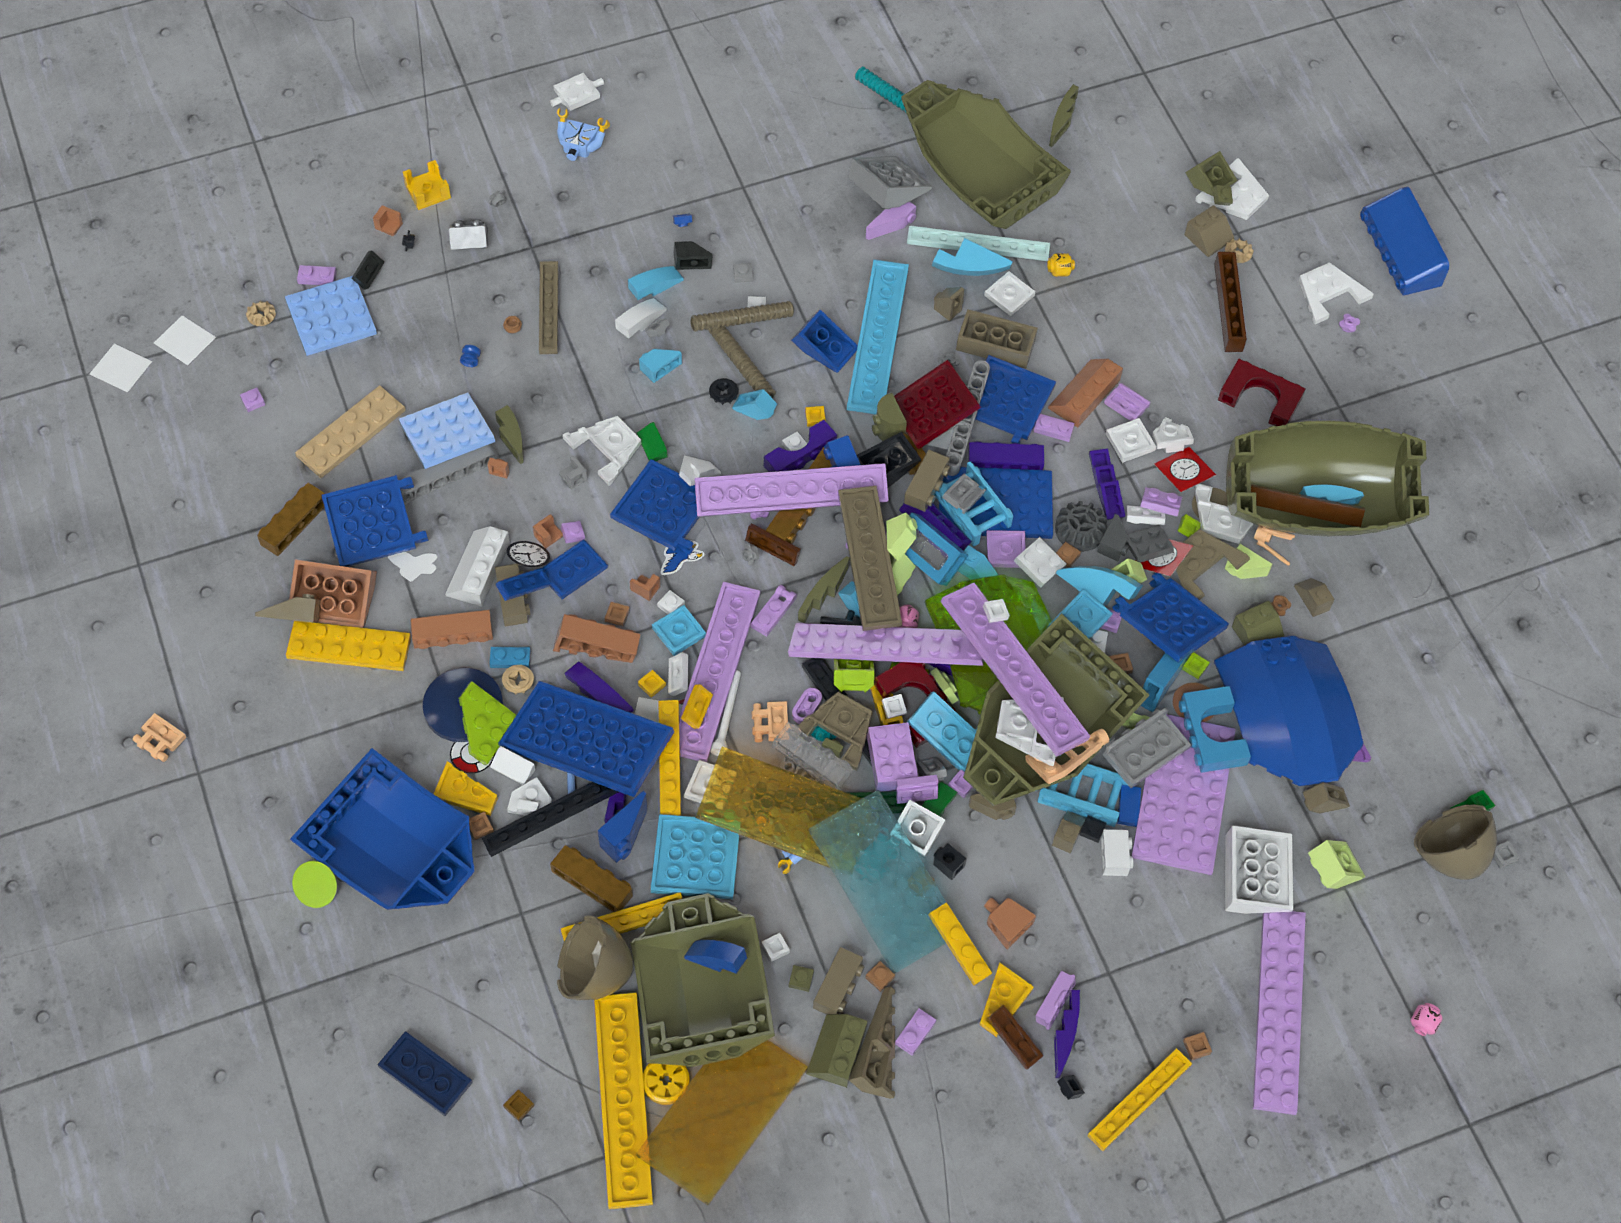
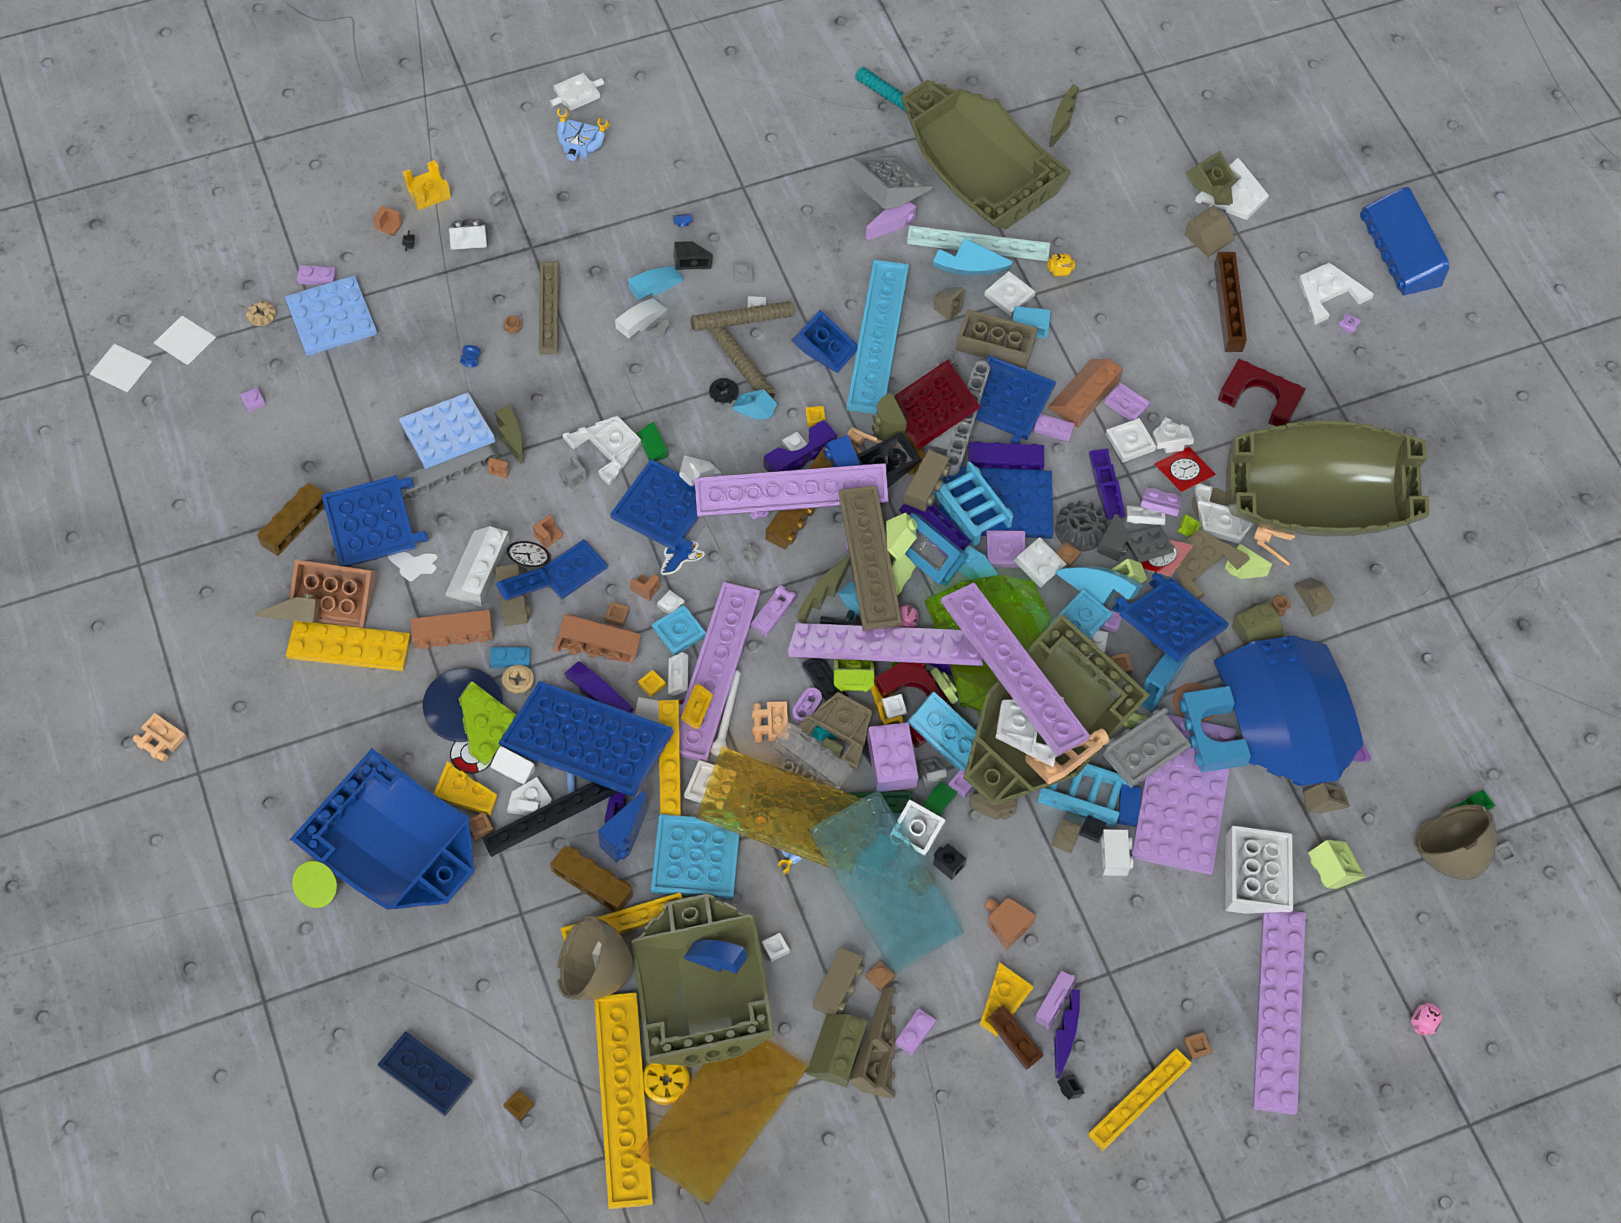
tan plate [295,385,406,478] -> none
pearl dark grey plate [351,250,384,290] -> none
lavender plate [561,521,585,543] -> none
medium azure slope [639,349,682,383] -> none
reddish brown tile [745,523,801,566] -> none
olive plate [789,965,814,992] -> none
lavender plate [896,775,938,804] -> none
yellow plate [928,902,992,986] -> none
light grey plate [942,474,986,514] -> none
white plate [983,599,1010,623] -> none
lime plate [1182,652,1210,680] -> none
tan gear [1225,238,1254,263] -> none
reddish brown tile [1251,484,1365,528] -> none
medium azure slope [1299,485,1364,505] -> none
none -> light nougat plant [847,427,882,454]
none -> medium azure brick [1012,306,1051,338]

